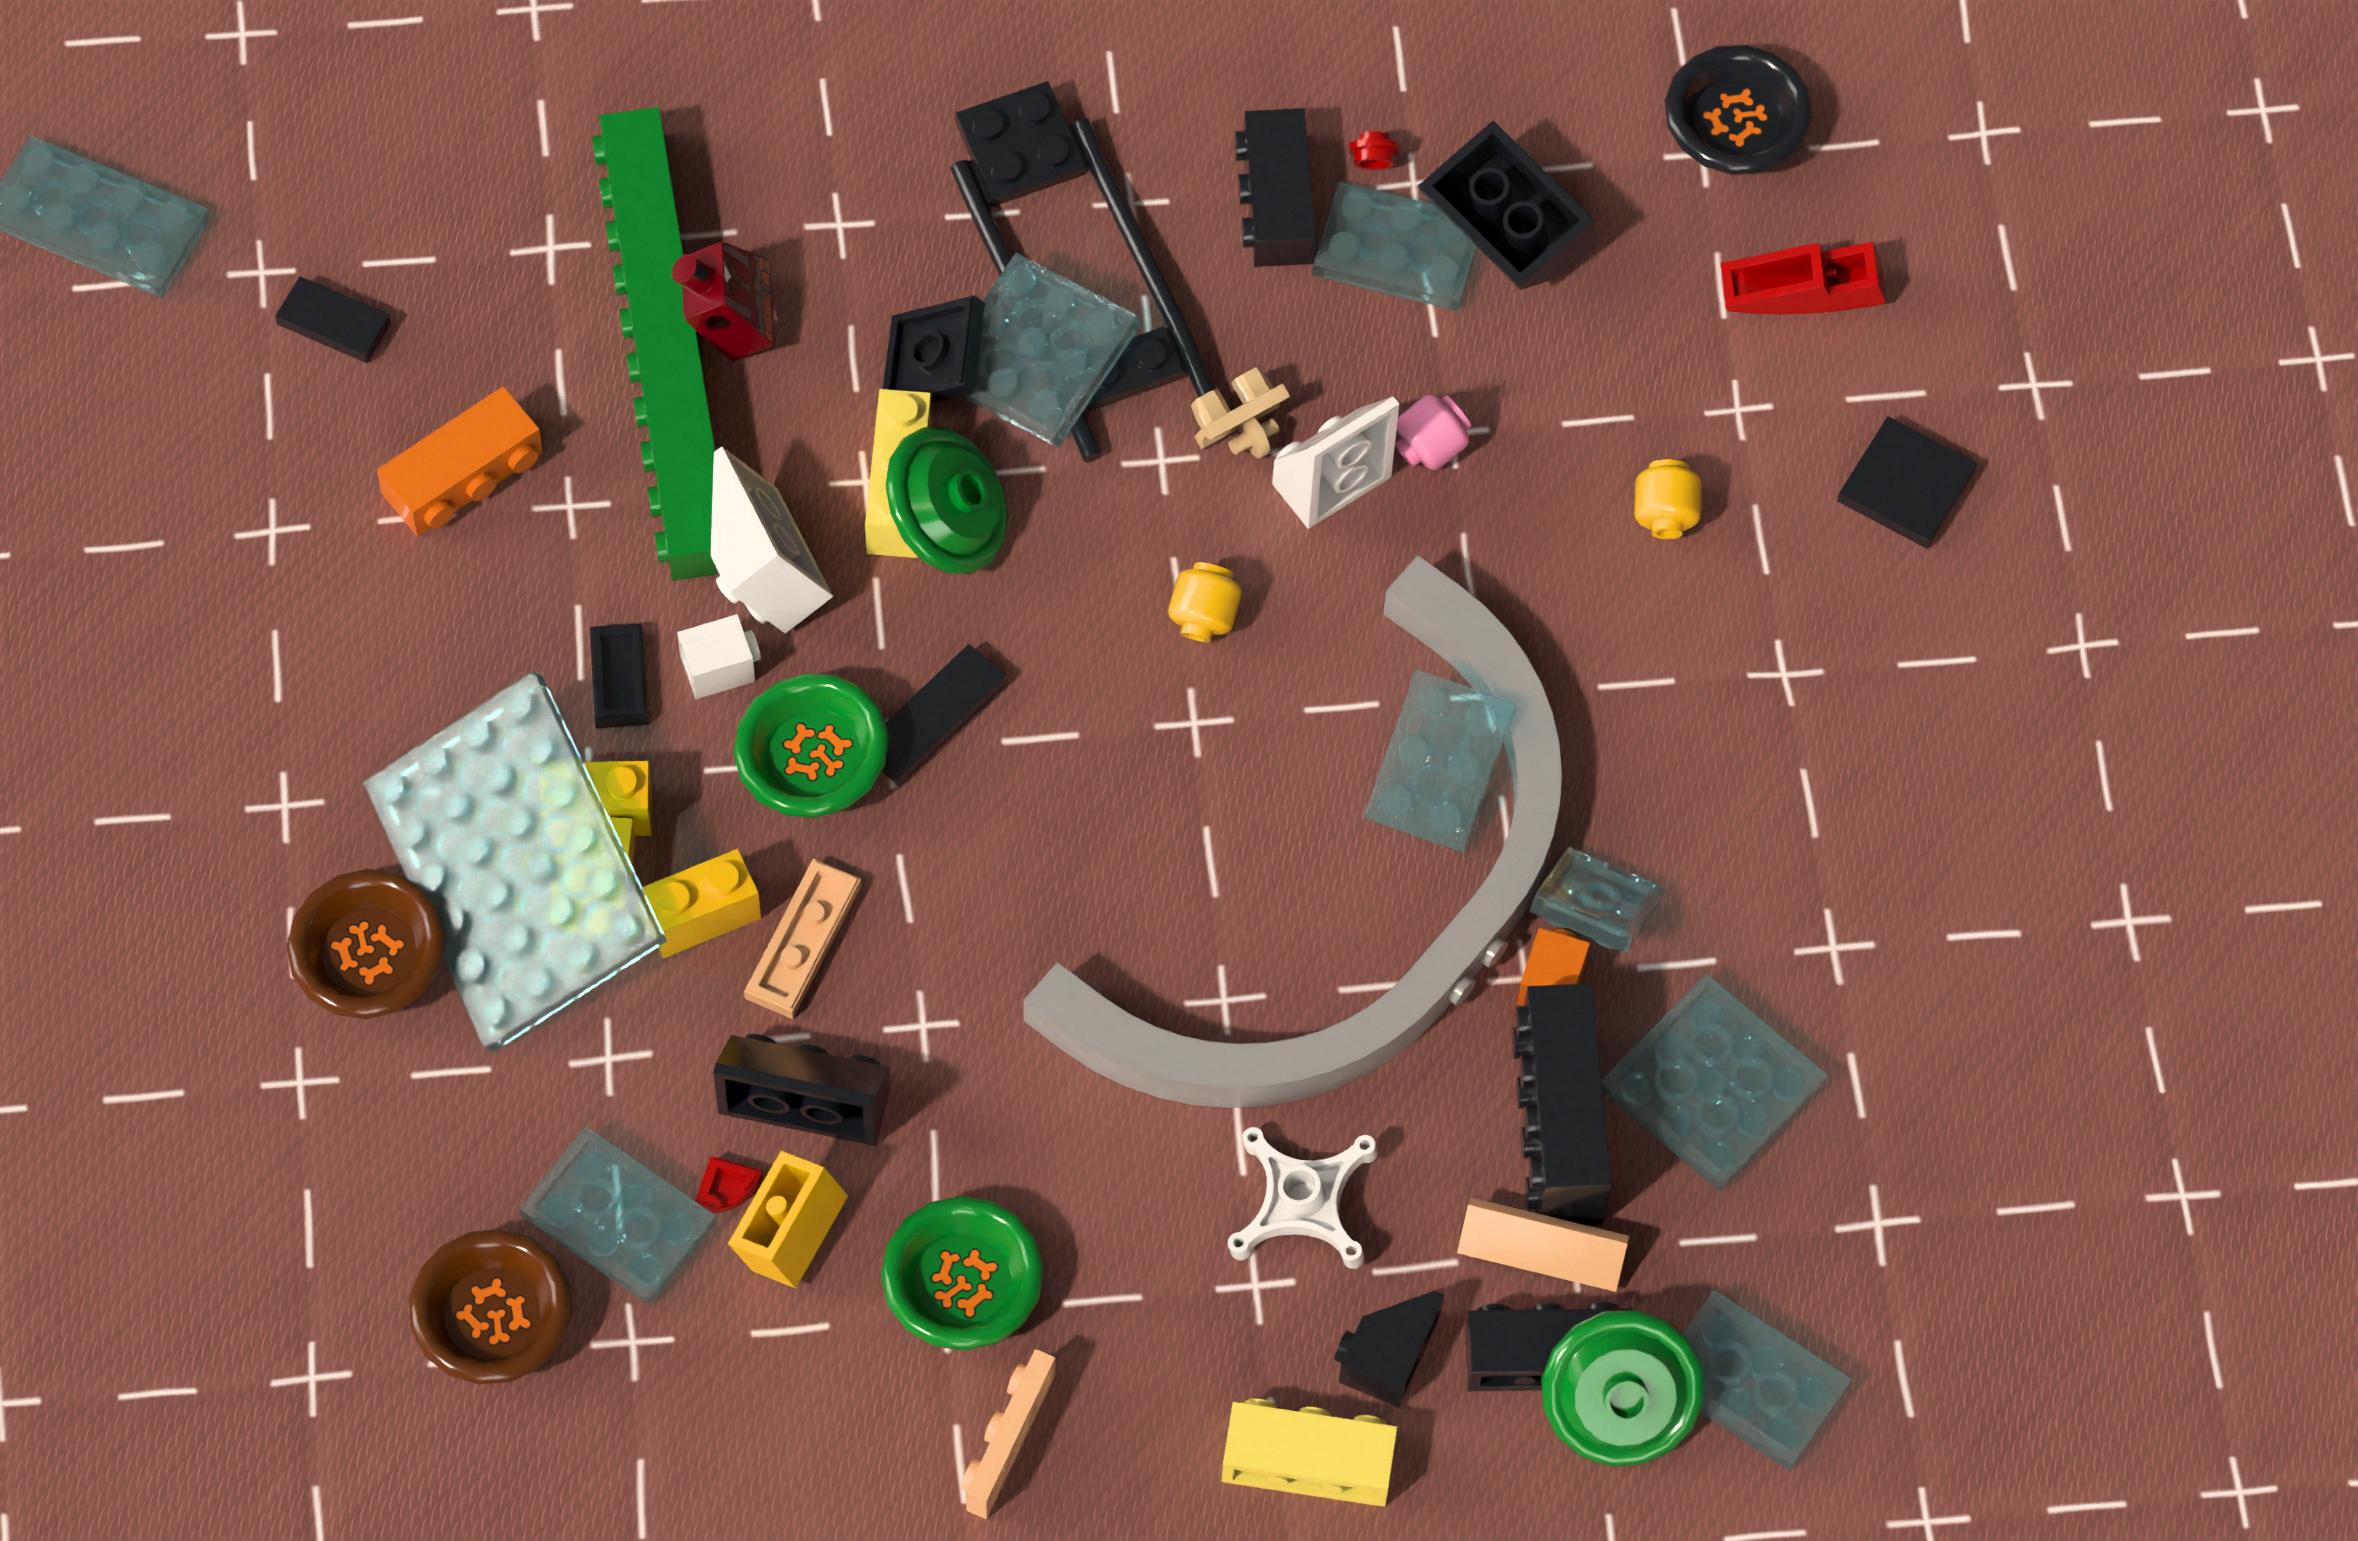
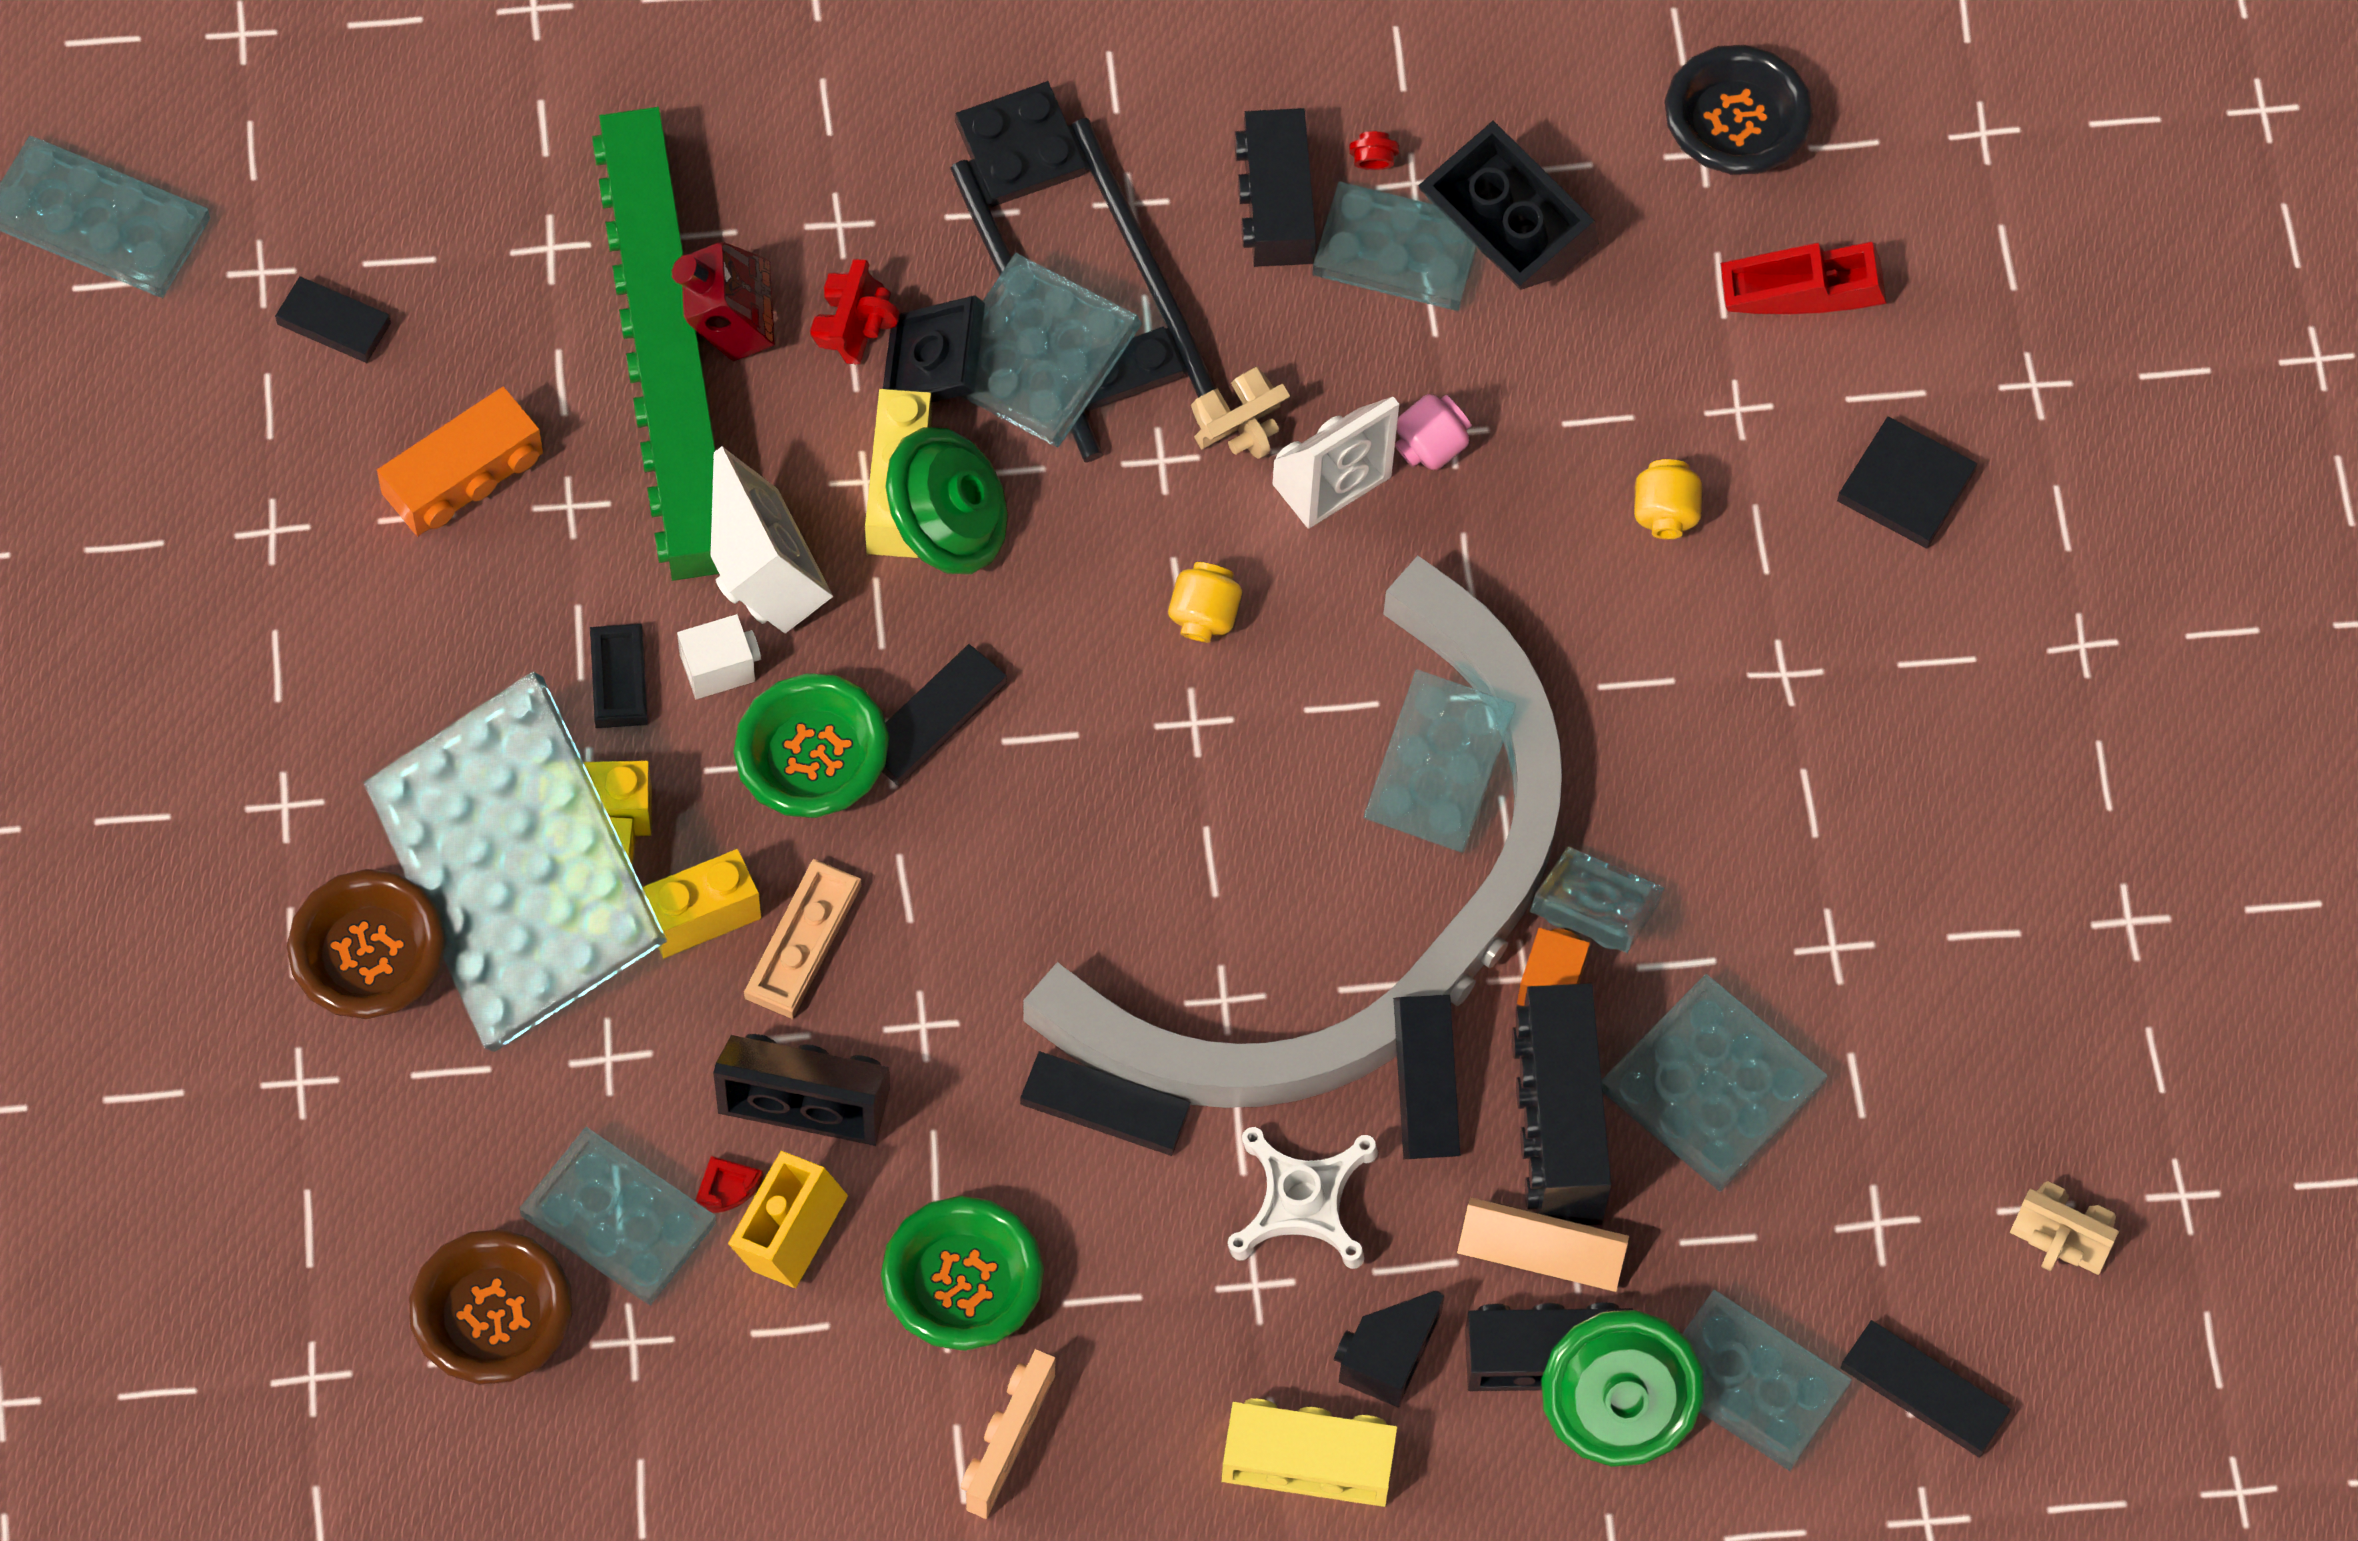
none -> red hips [810,259,900,365]
none -> black tile [1020,1051,1191,1156]
none -> black tile [1393,995,1461,1160]
none -> black tile [1840,1320,2011,1458]
none -> tan hips [2010,1181,2119,1275]

